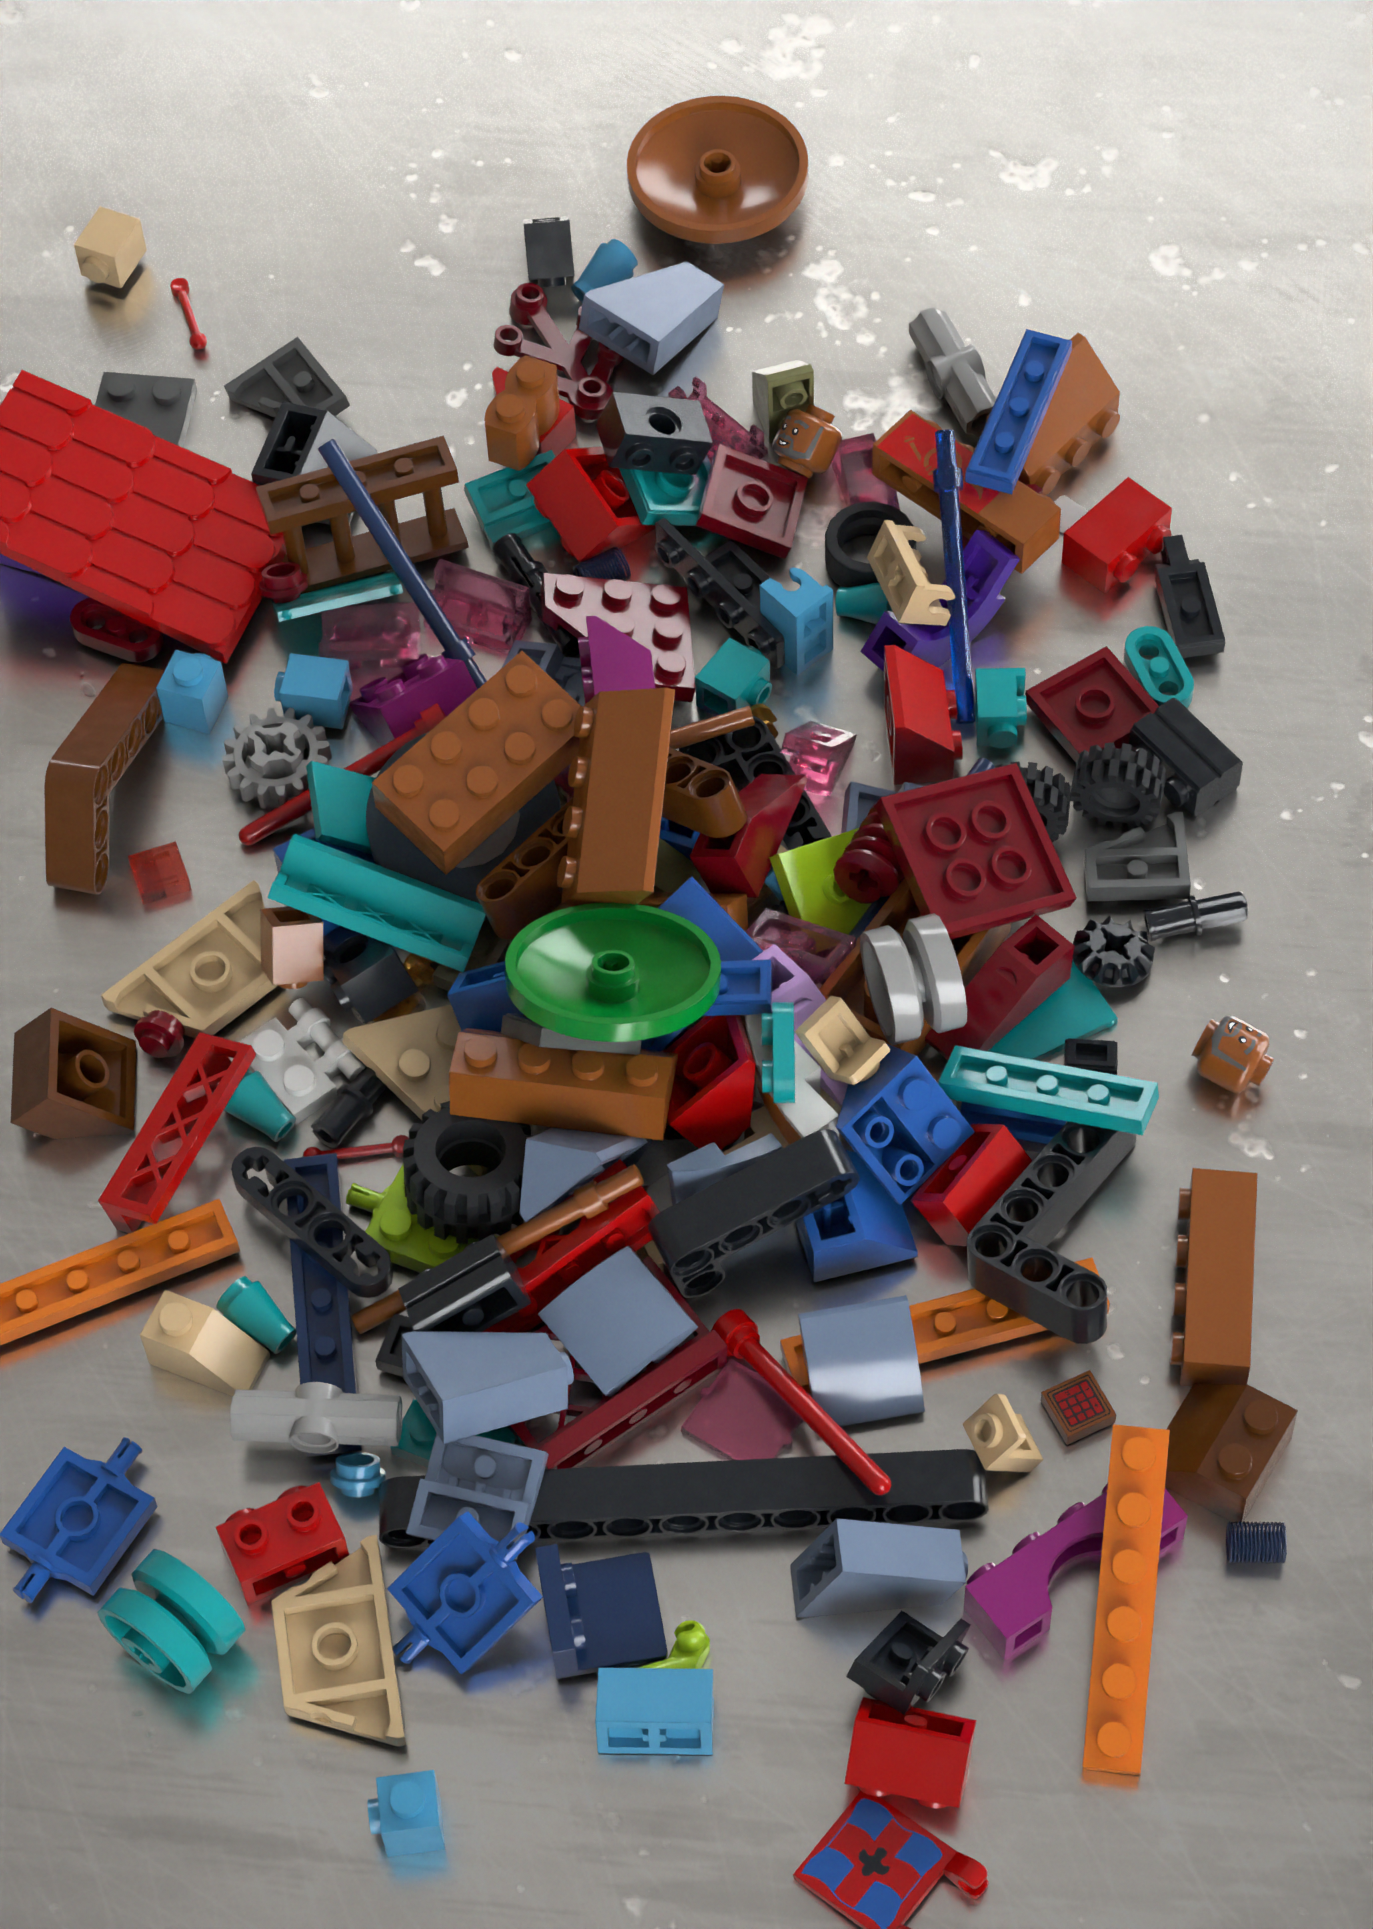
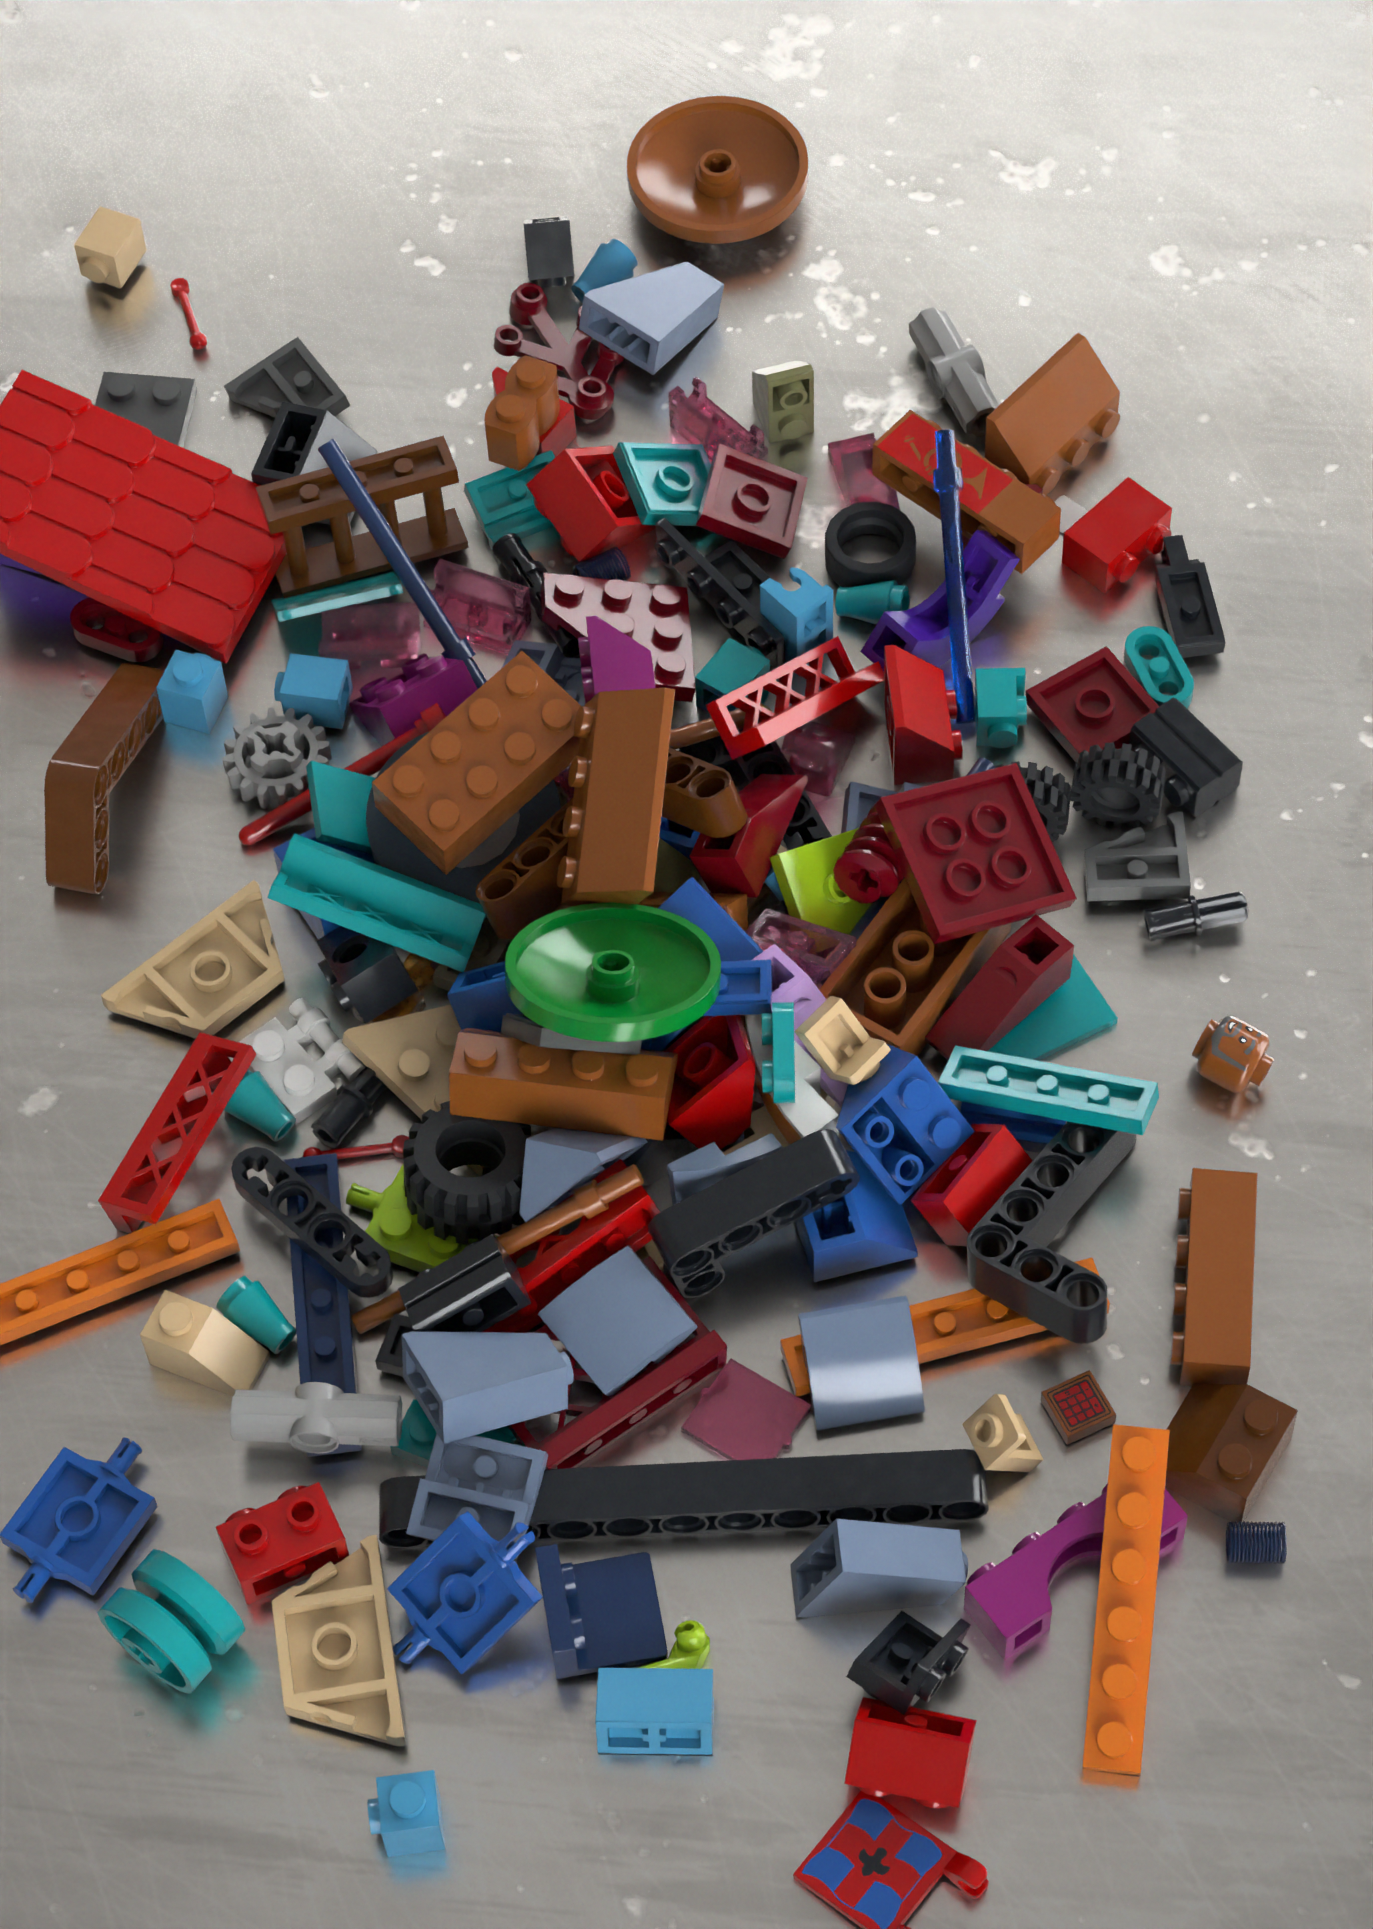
reddish brown slope [10,1008,136,1139] -> none
clear red tile [128,841,192,905] -> none
dark red plate [134,1010,185,1058] -> none
dark red plate [259,562,308,603] -> none
brick [260,906,324,989] -> none
dark azure plate [330,1452,386,1497] -> none
black brick [596,392,713,475] -> none
red piece [711,1308,891,1495] -> none
dark orange head [772,404,843,479] -> none
light grey wheel [860,913,967,1046] -> none
tan hinge [867,520,955,626] -> none
blue tile [965,329,1072,495] -> none
black tile [1064,1038,1118,1075] -> none
black gear [1073,915,1155,987] -> none
none -> red fence [706,636,884,760]

